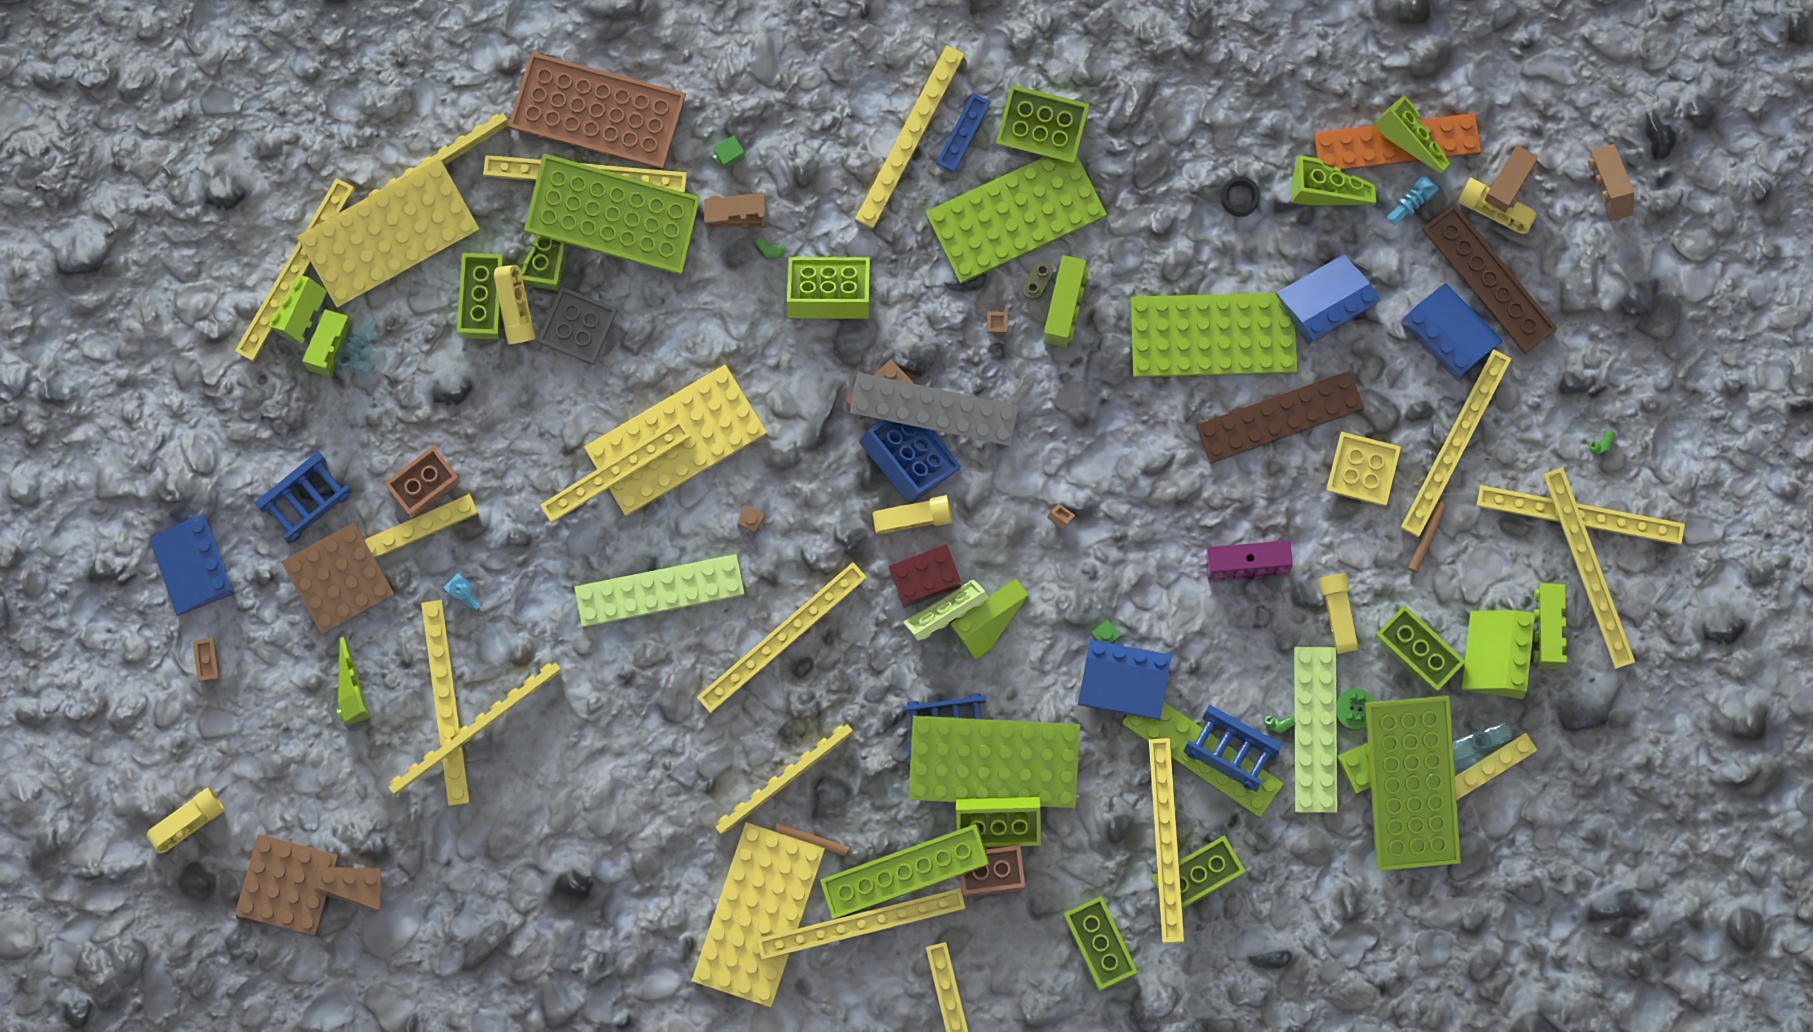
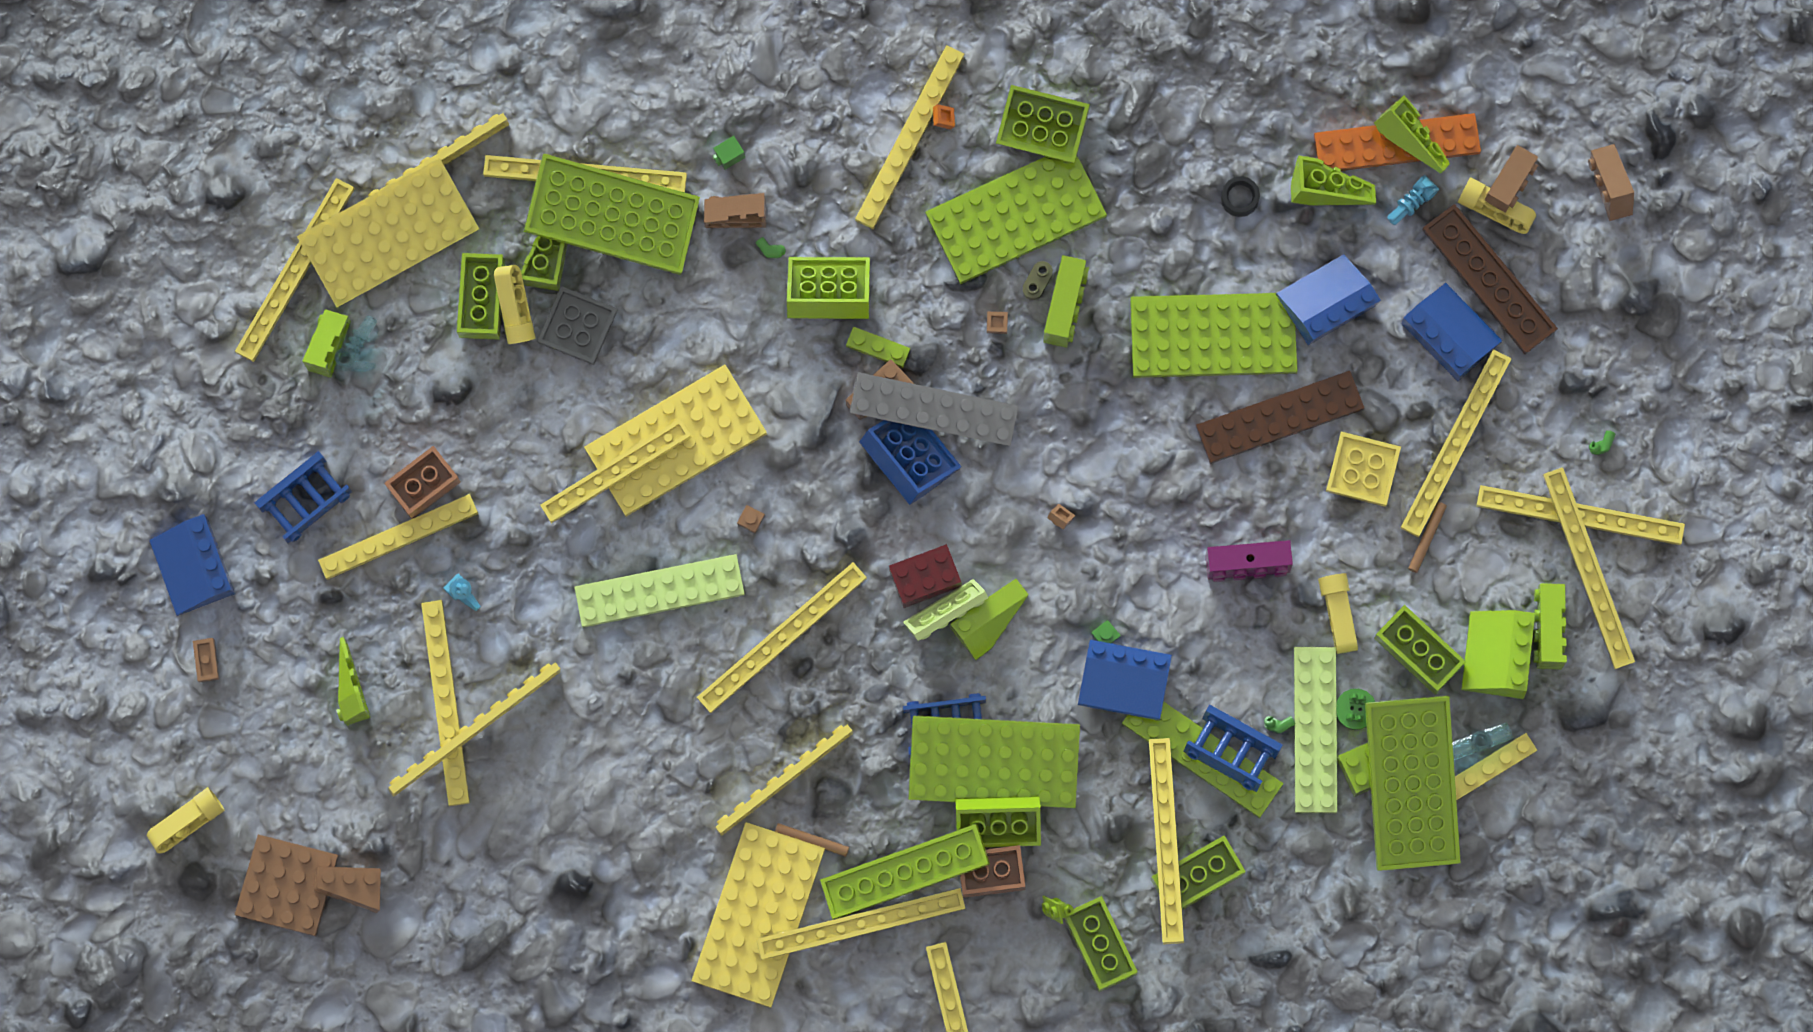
lime wedge [268,275,327,344] -> none
medium nougat plate [281,522,394,634] -> none
nougat plate [508,52,686,170] -> none
light yellow beam [872,495,953,534] -> none
blue plate [936,93,991,173] -> none
none -> lime plate [846,326,910,368]
none -> orange plate [933,104,955,129]
none -> lime hinge [1042,896,1073,924]

